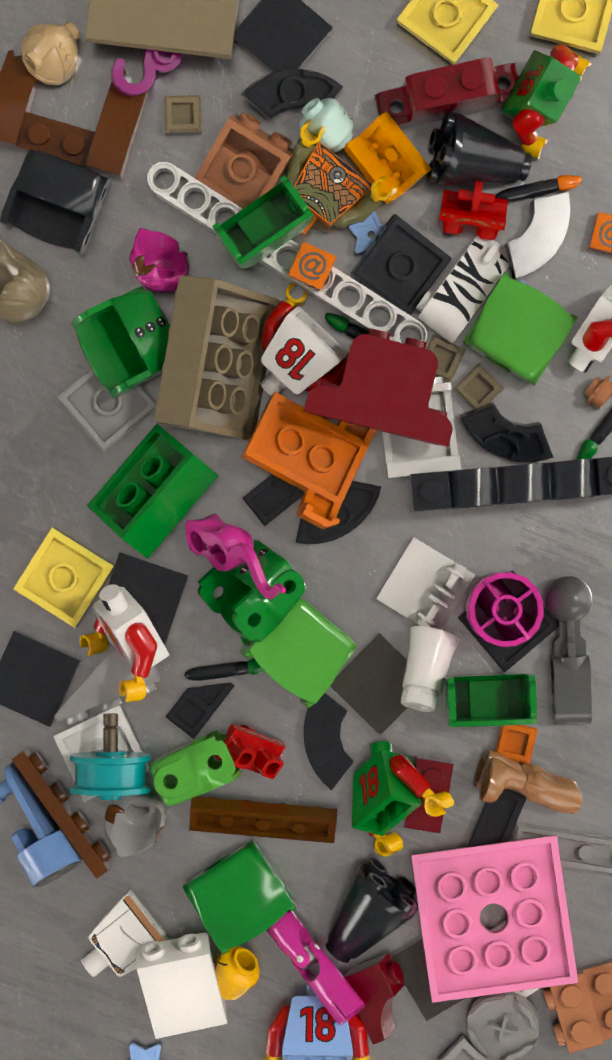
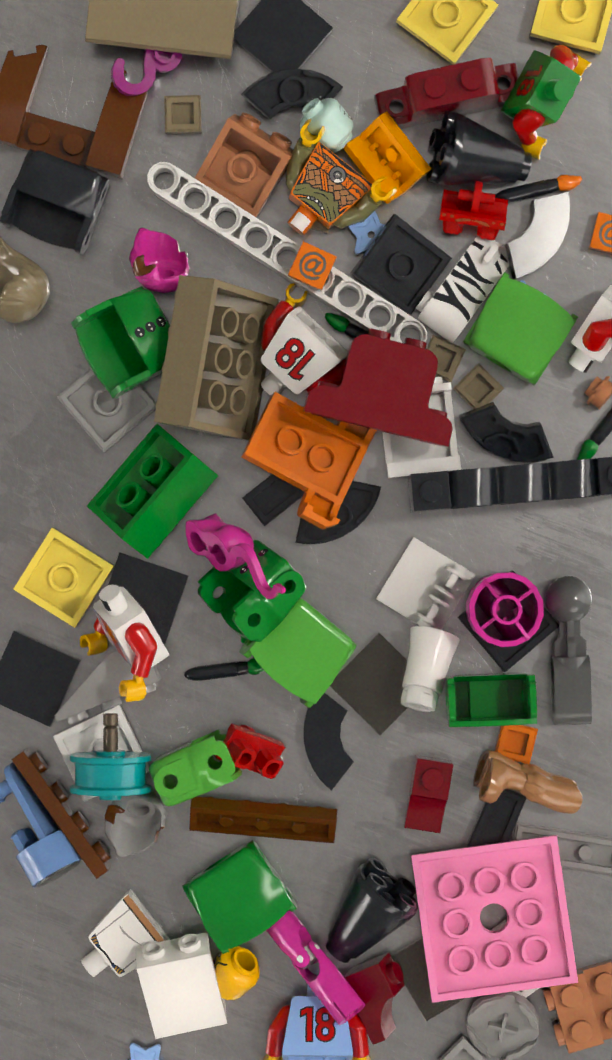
tan helmet [21,21,80,85] -> none
black tile [165,682,235,739] -> none
green piece [213,175,313,269] -> none
torso [352,741,454,857] -> none

